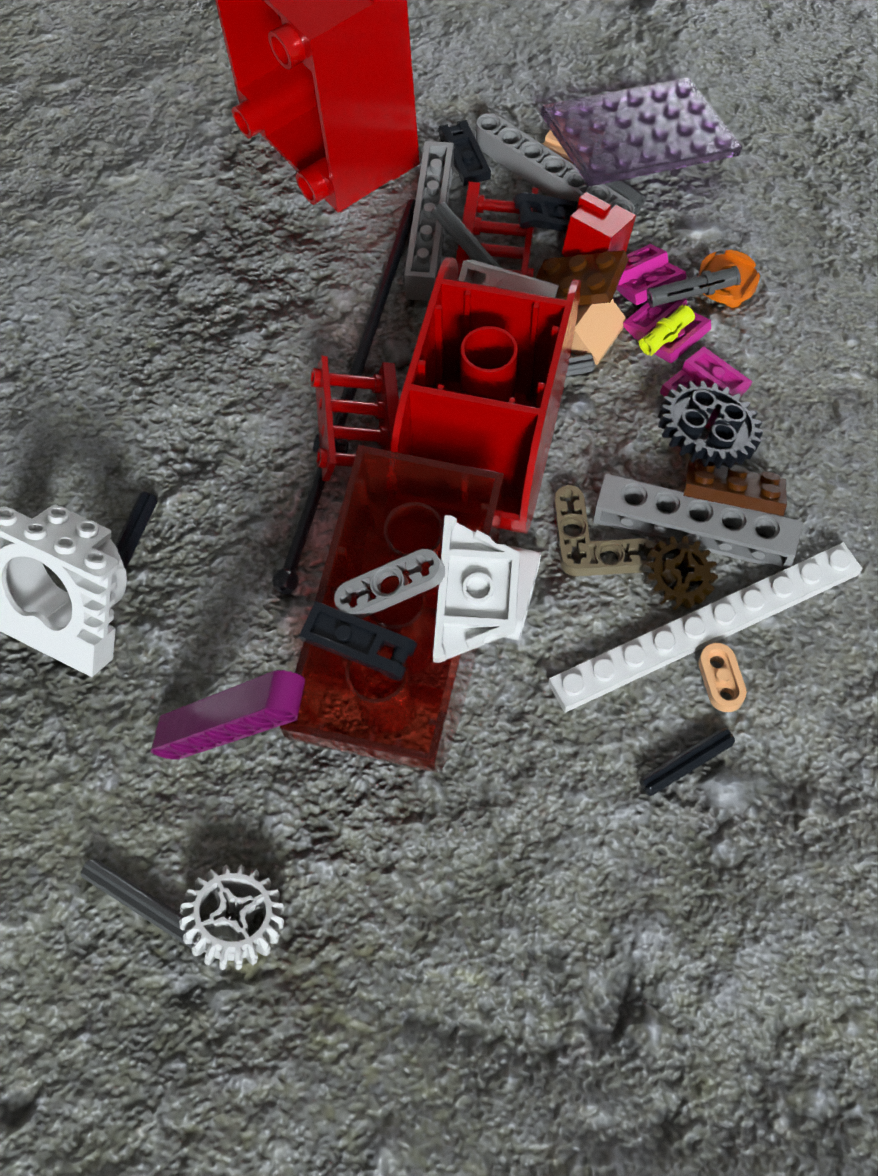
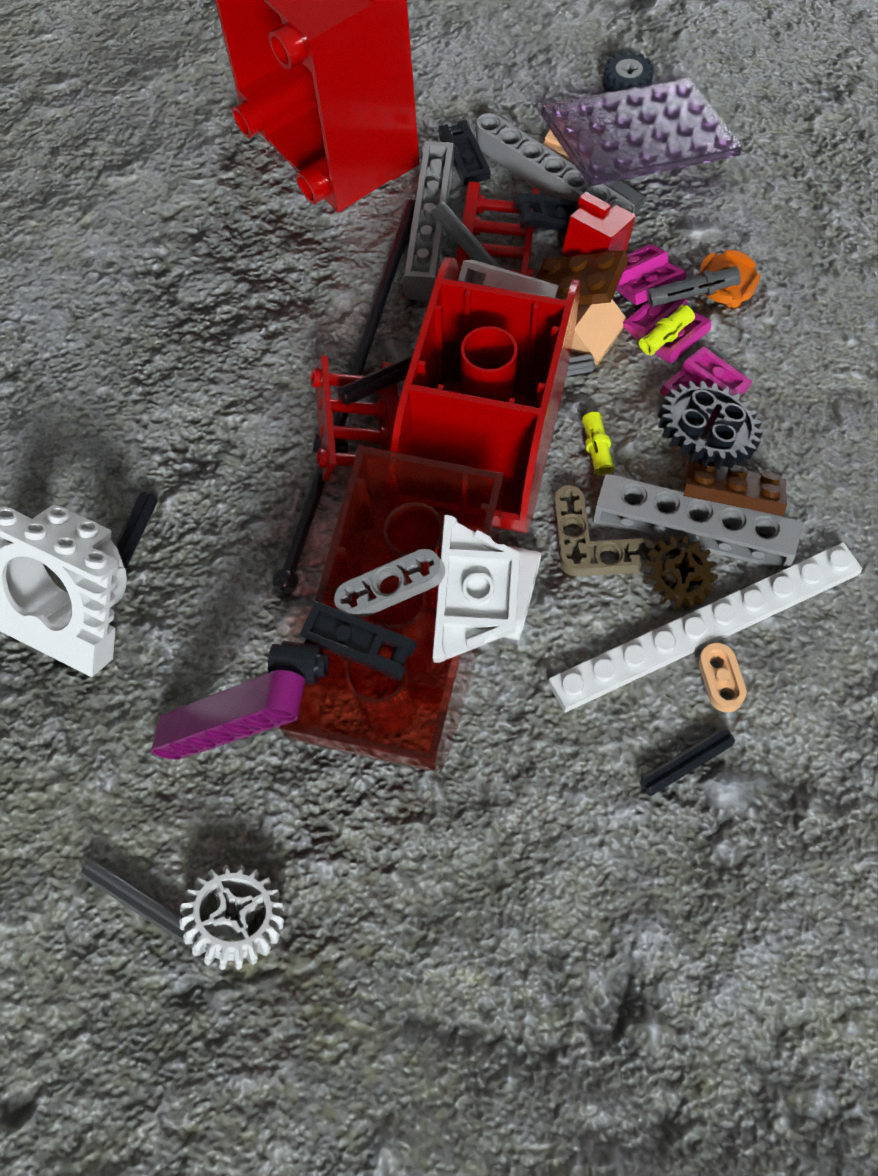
none -> black brick [268,641,329,685]
none -> black axle [338,355,413,405]
none -> neon yellow pin [582,412,615,476]
none -> black wheel [603,51,654,103]

